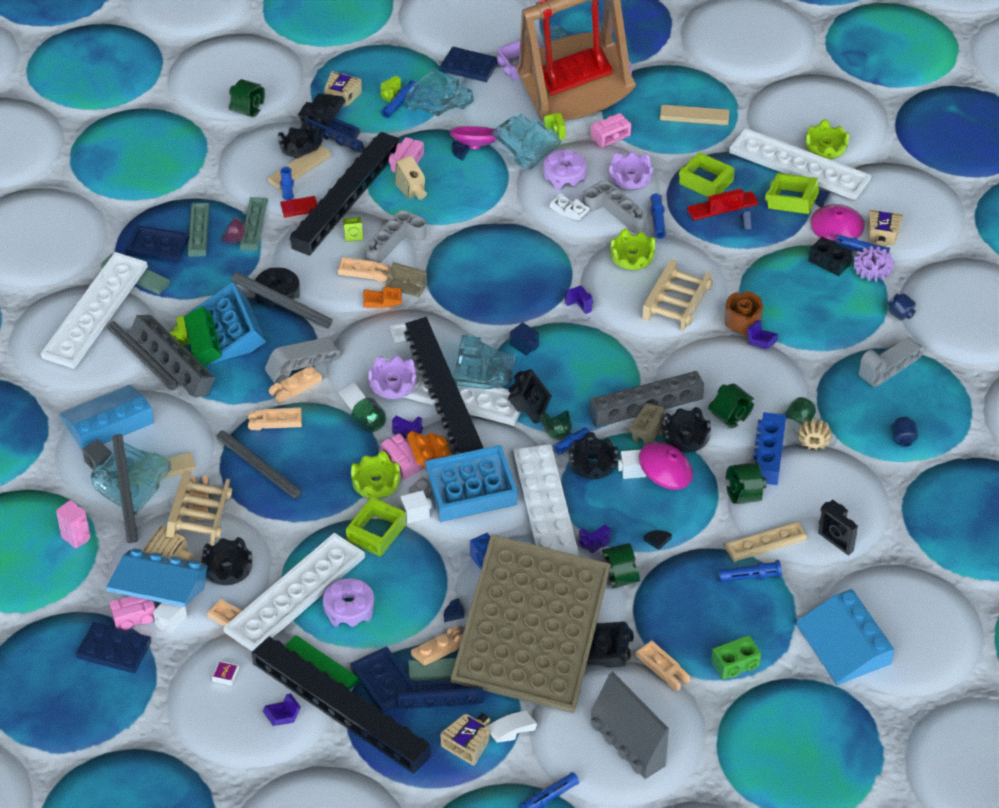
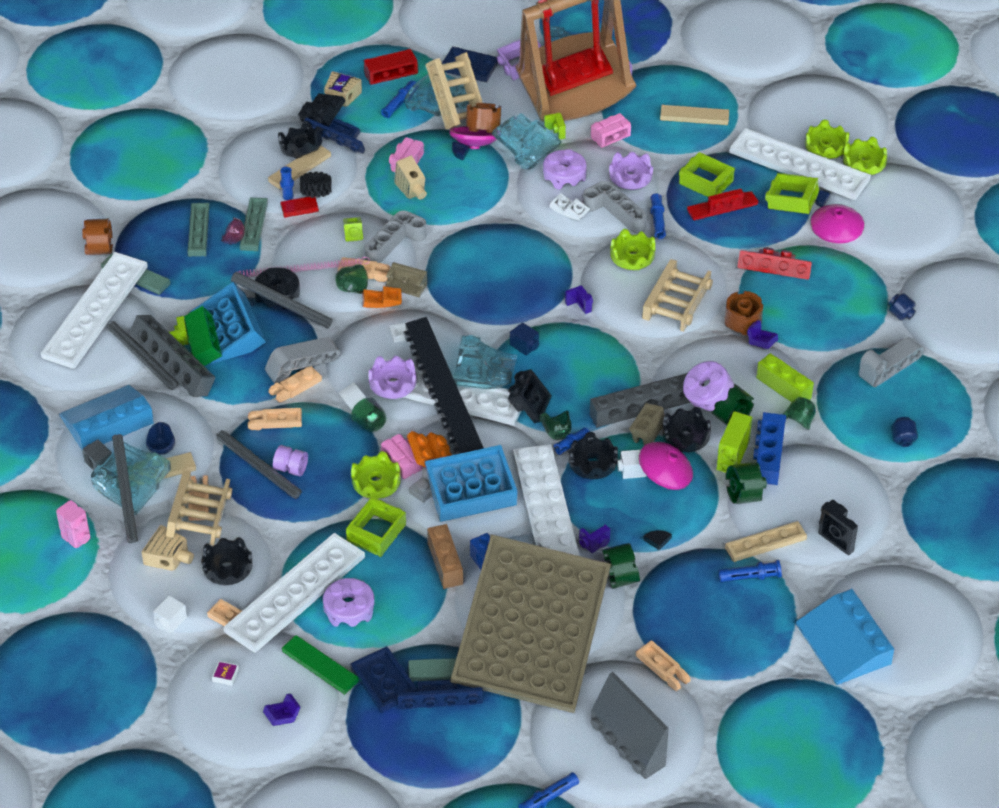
dark blue plate [76,622,152,674] -> none
dark azure slope [106,549,207,607] -> none
bright pink brick [109,596,155,630] -> none
dark blue plate [125,225,189,263] -> none
dark green brick [229,79,265,117] -> none
black brick [252,636,430,774] -> none
black brick [290,132,399,256] -> none
lime bracket [380,75,401,103] -> none
dark purple bracket [392,415,423,439] -> none
white brick [400,491,432,524] -> none
light nougat hinge [411,626,464,666] -> none
tan torso [441,713,490,766] -> none
dark blue tile [444,598,464,623] -> none
white slope [488,711,537,742] -> none
black plate [587,621,634,667] -> none
bright green brick [711,635,761,680] -> none
dark blue tile [740,211,752,230] -> none
tan gear [798,418,832,451] -> none
black brick [808,237,852,276] -> none
blue pin [835,234,890,254] -> none
lavender gear [854,246,894,282] -> none
tan torso [867,209,903,247] -> none
none -> dark orange brick [82,218,113,255]
none -> dark blue hair [146,422,175,455]
none -> bright pink piece [238,257,370,277]
none -> lavender wheel [273,445,308,476]
none -> black tyre [300,171,332,198]
none -> clear green hair [335,264,368,294]
none -> red brick [363,49,418,85]
none -> tan fence [425,52,483,130]
none -> medium nougat brick [427,524,463,589]
none -> dark orange brick [466,103,502,133]
none -> lavender plate [683,361,734,411]
none -> lime window [716,411,752,473]
none -> bracket [737,247,812,280]
none -> lime brick [756,353,814,408]
none -> lime plate [843,137,888,175]

